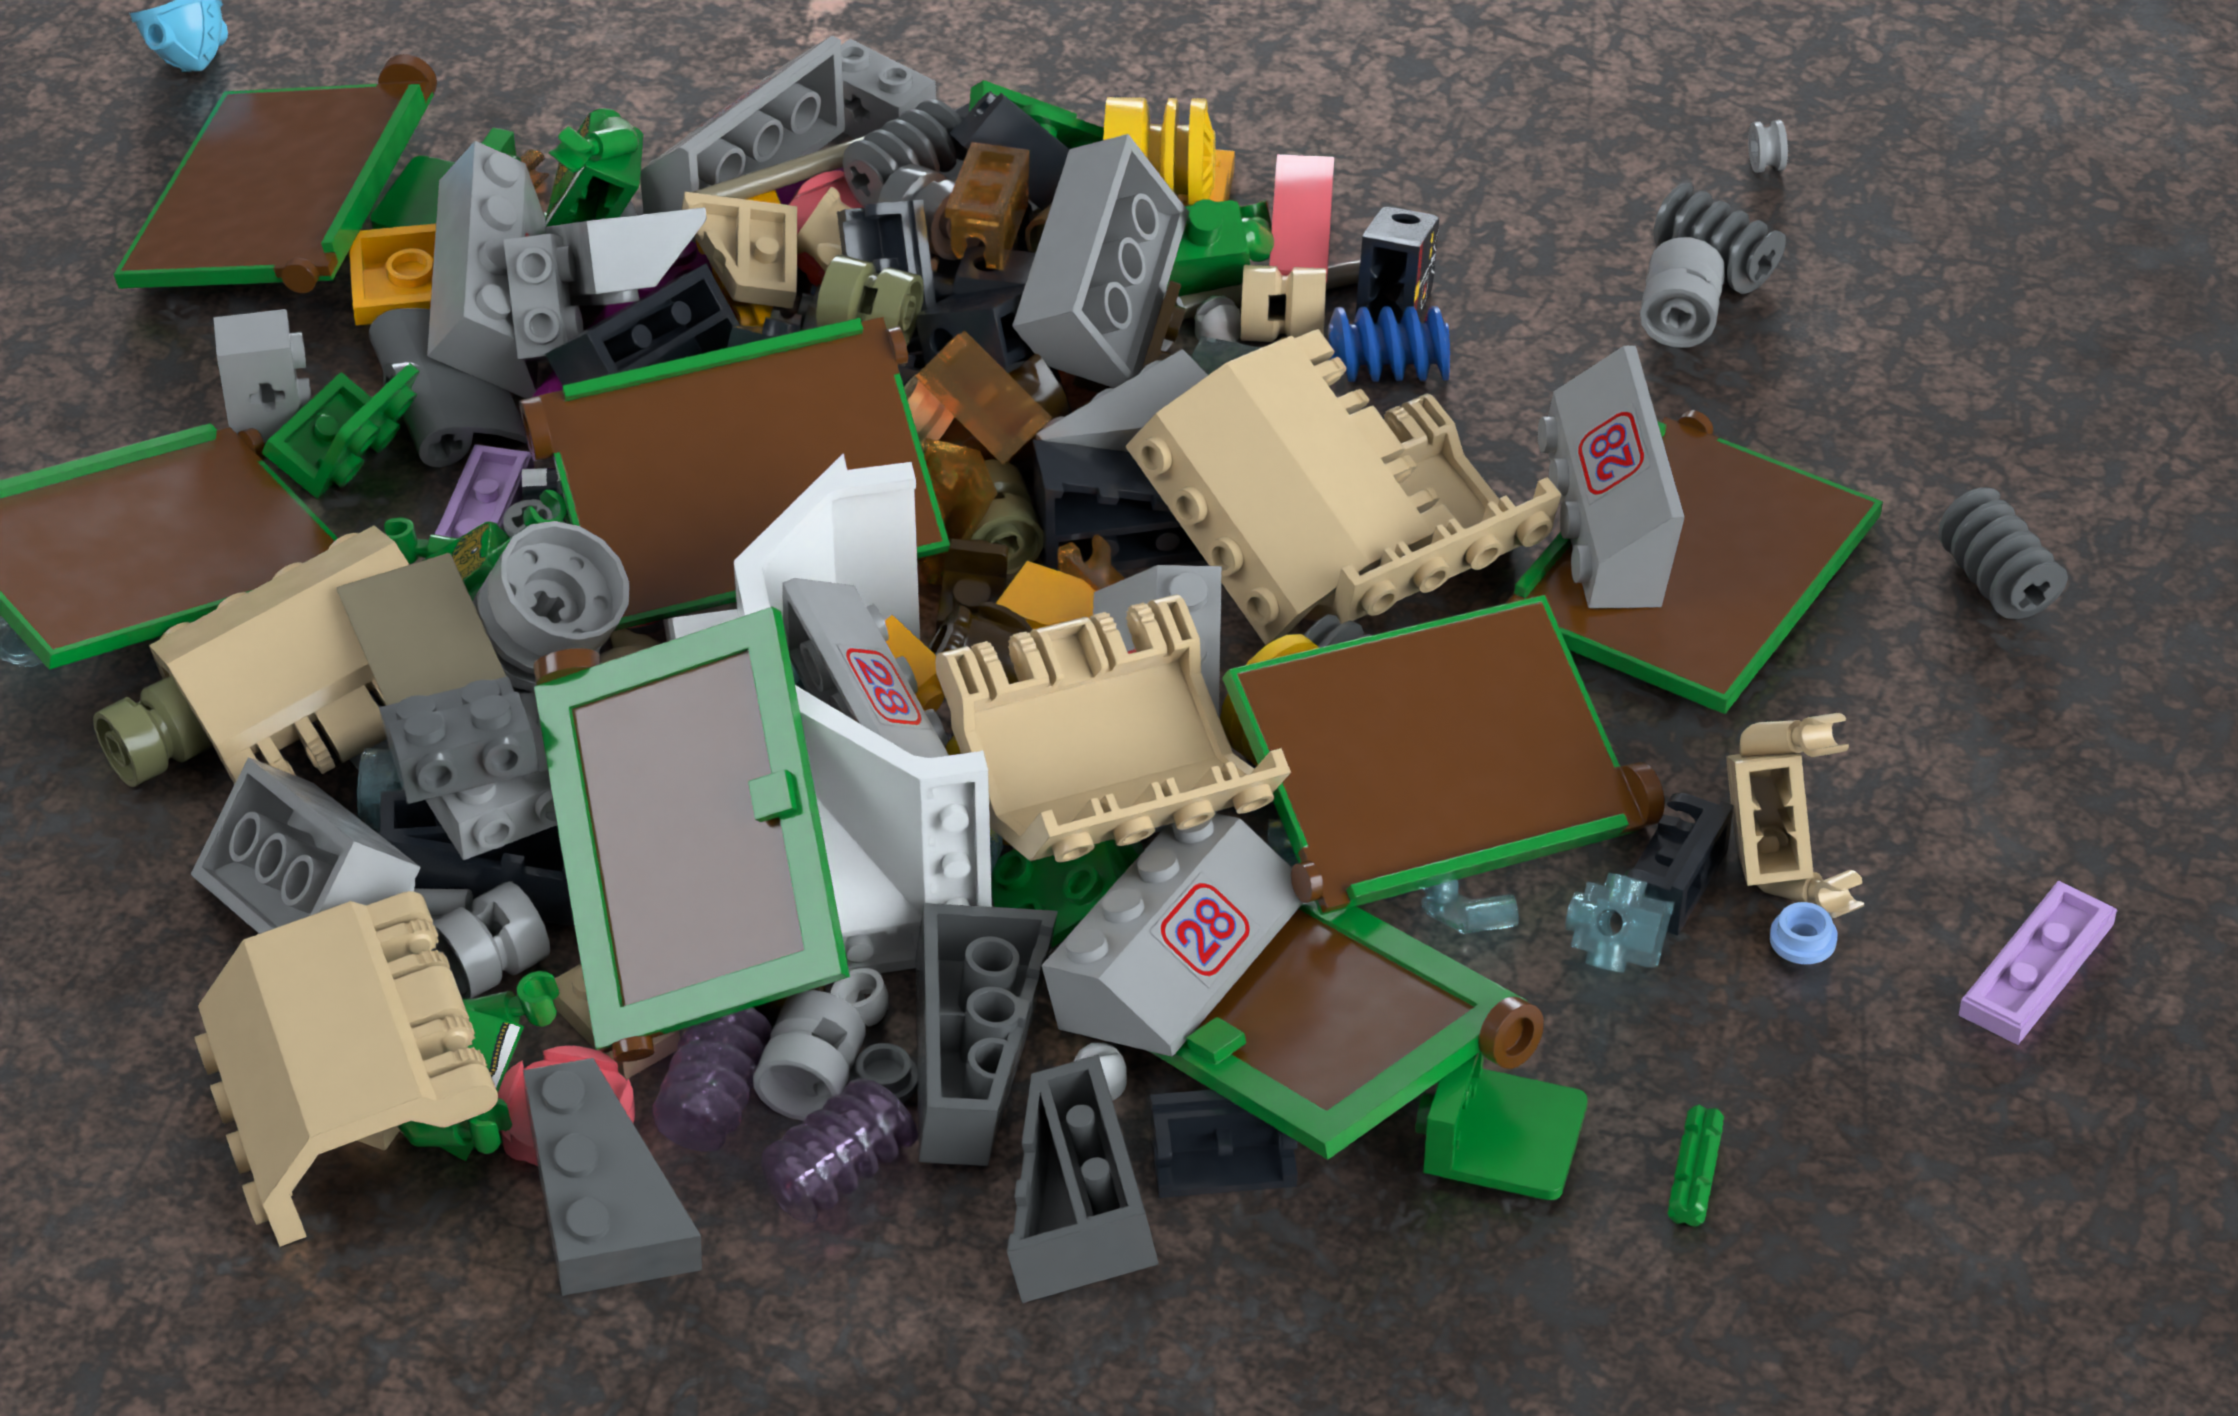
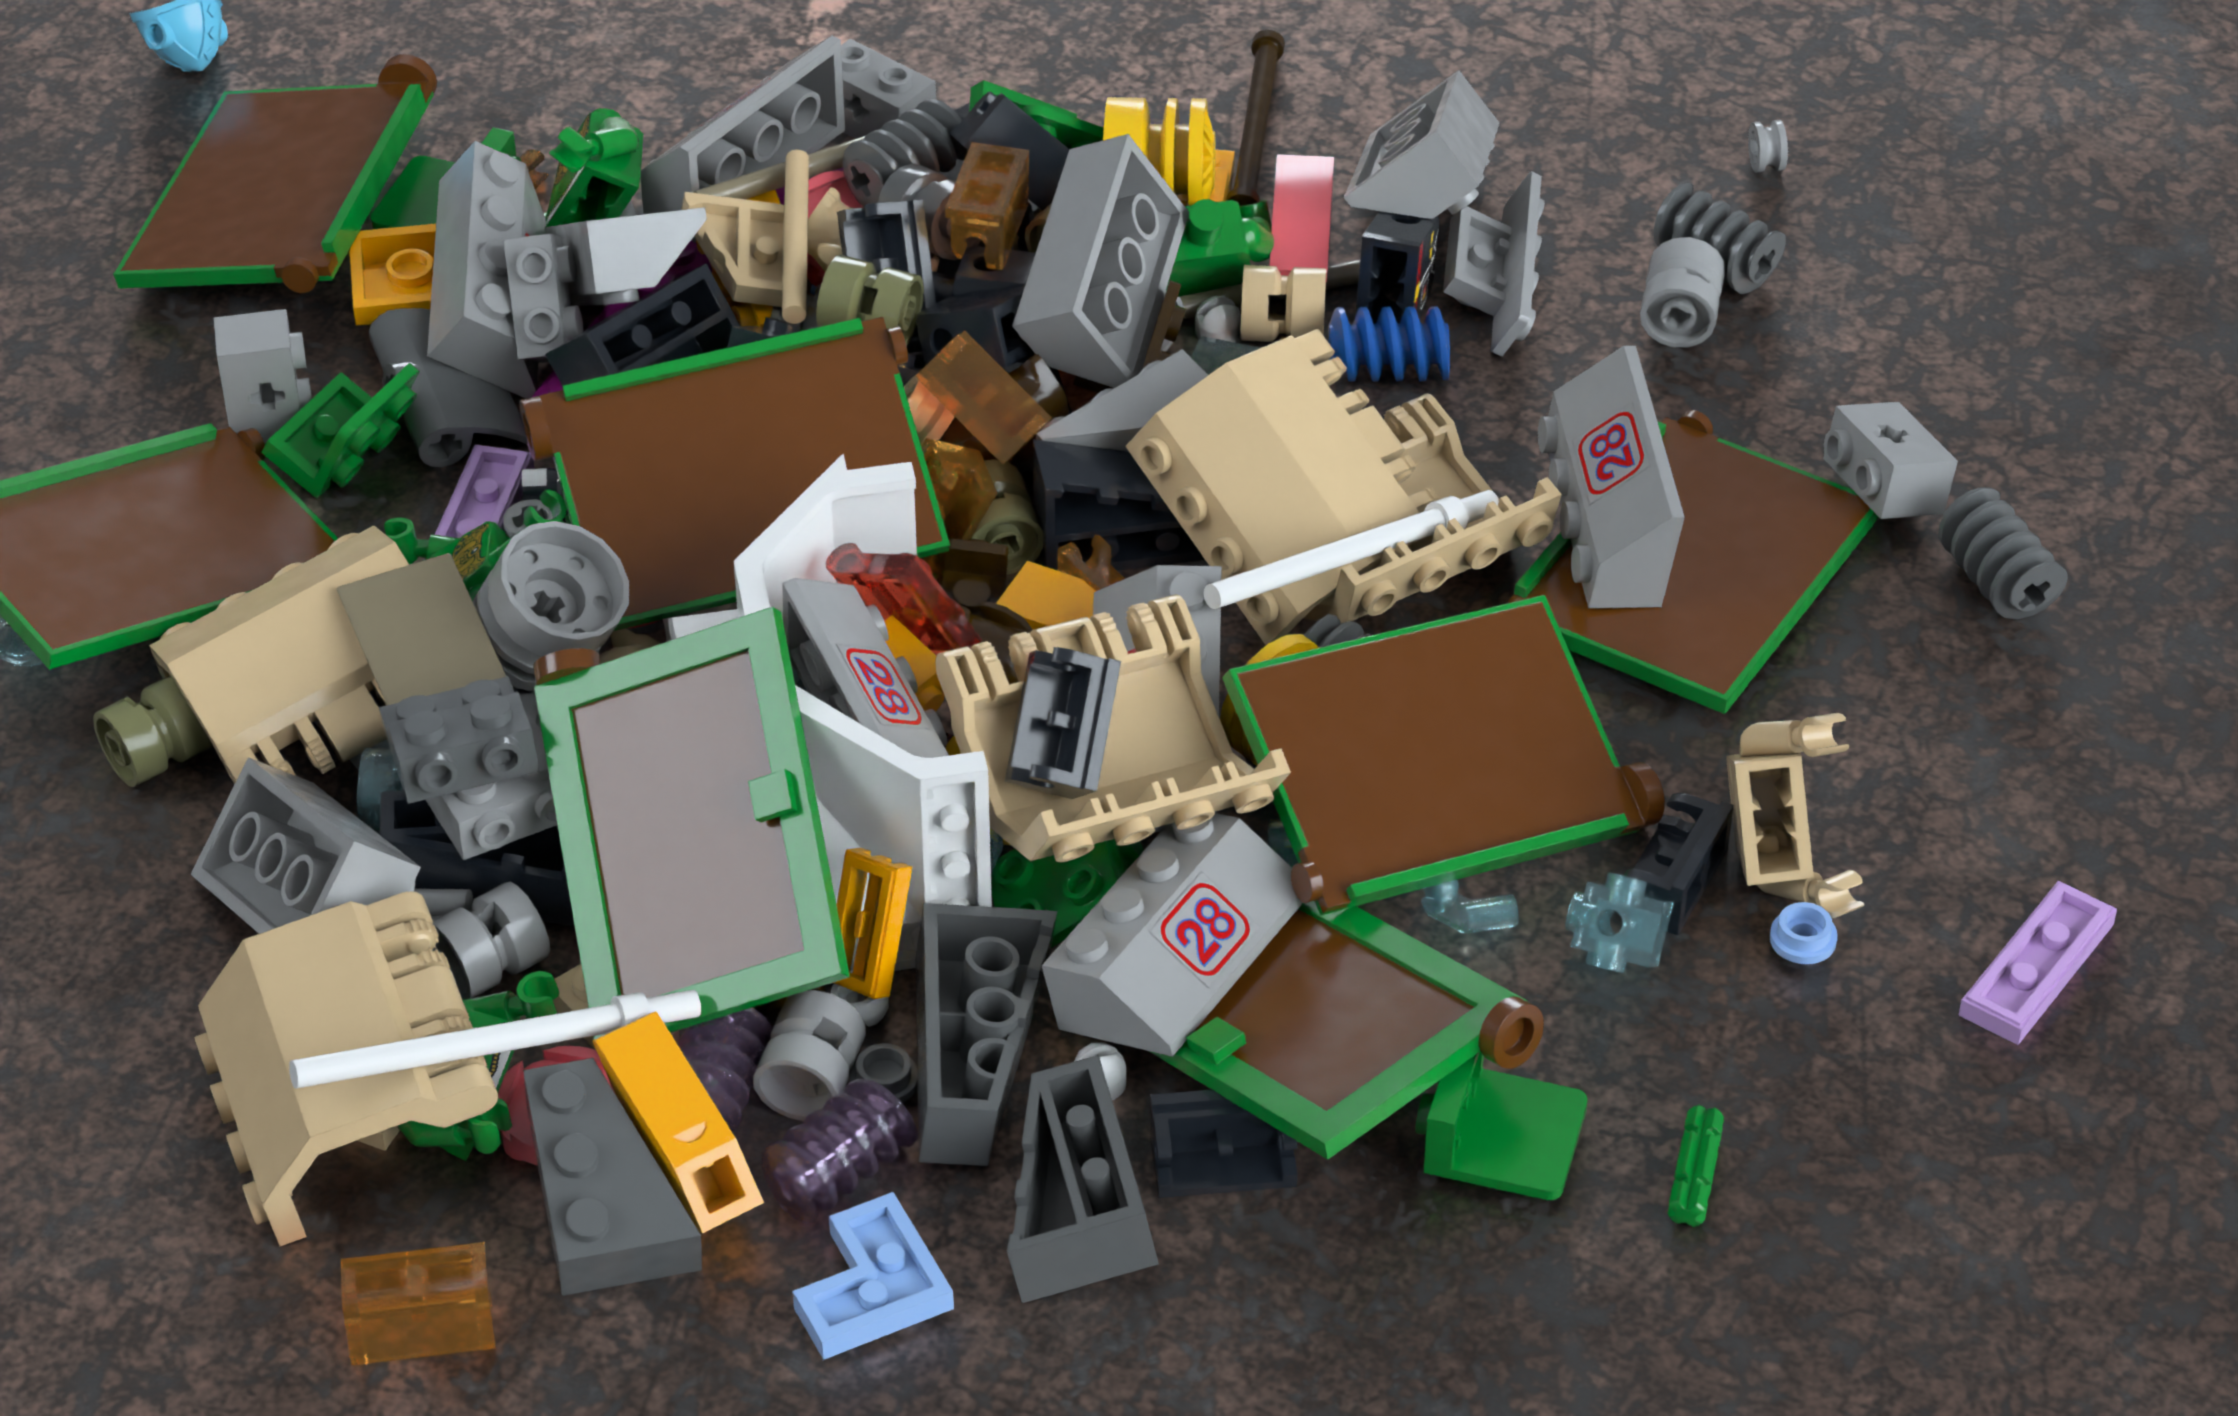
none -> white bar [289,990,701,1089]
none -> clear orange hinge [341,1242,495,1366]
none -> light orange slope [592,1011,764,1233]
none -> tan bar [782,150,809,324]
none -> light blue plate [793,1192,954,1360]
none -> clear red plate [825,543,982,656]
none -> light orange tile [833,848,913,999]
none -> black hinge [1005,647,1121,799]
none -> white bar [1204,490,1499,609]
none -> dark brown bar [1226,29,1285,206]
none -> light grey slope [1344,70,1499,219]
none -> light grey bracket [1443,171,1545,357]
none -> light grey brick [1823,402,1958,519]

